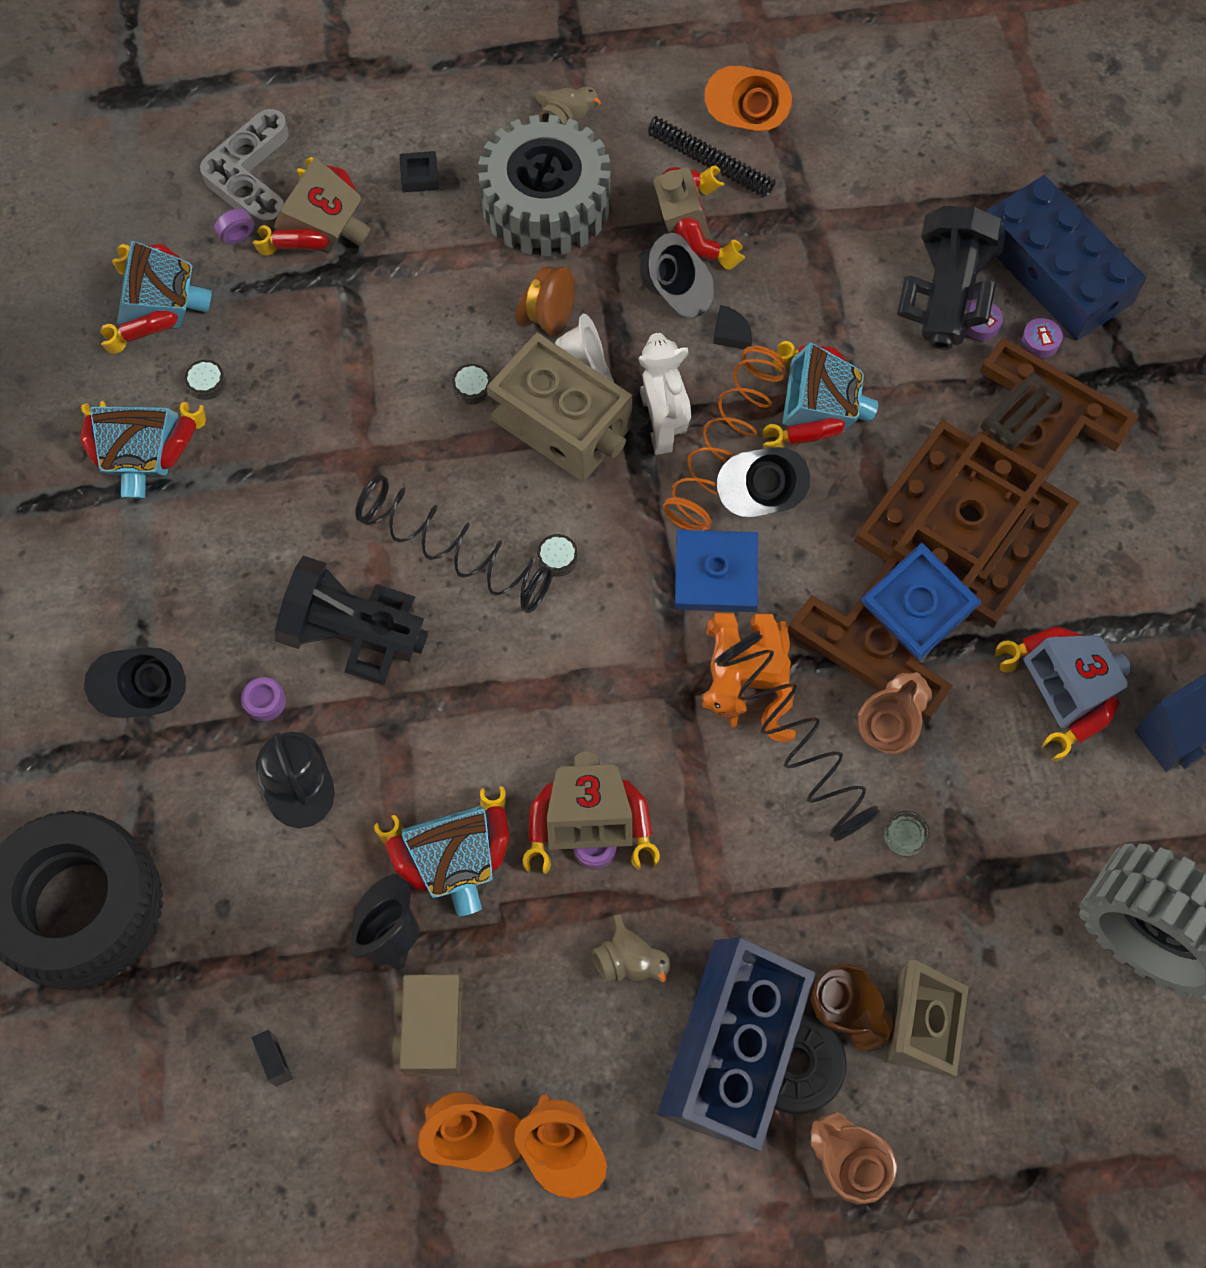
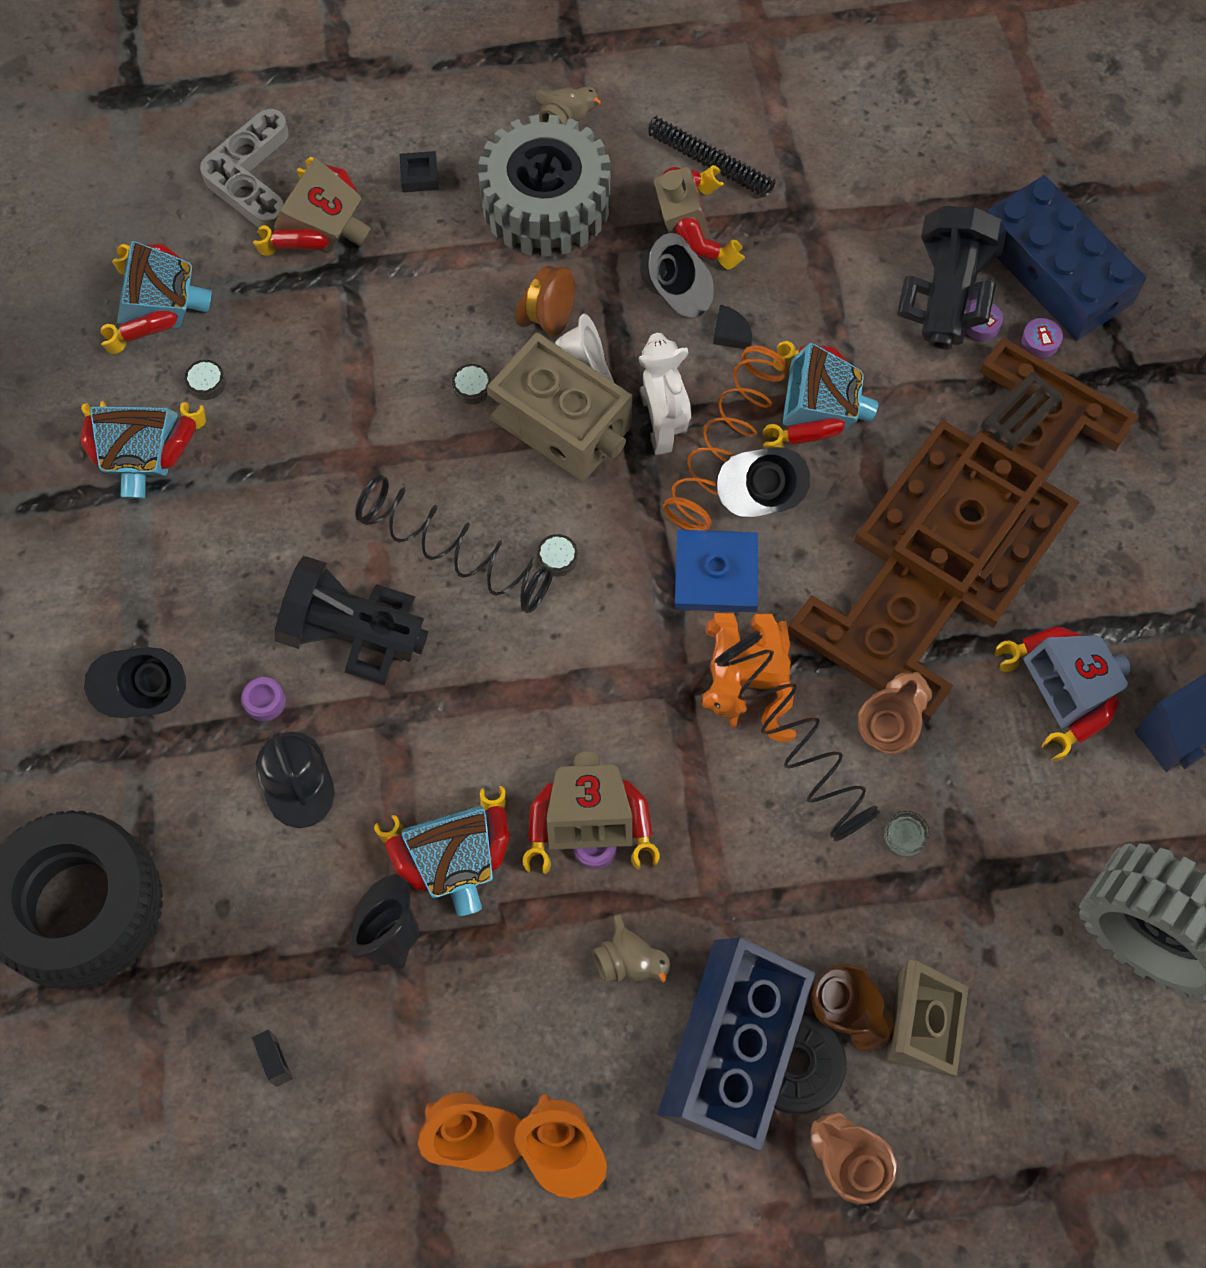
medium lavender tile [214,209,254,244] -> none
dark tan brick [393,975,463,1076] -> none
orange piece [705,66,792,131] -> none
blue plate [860,543,982,661] -> none

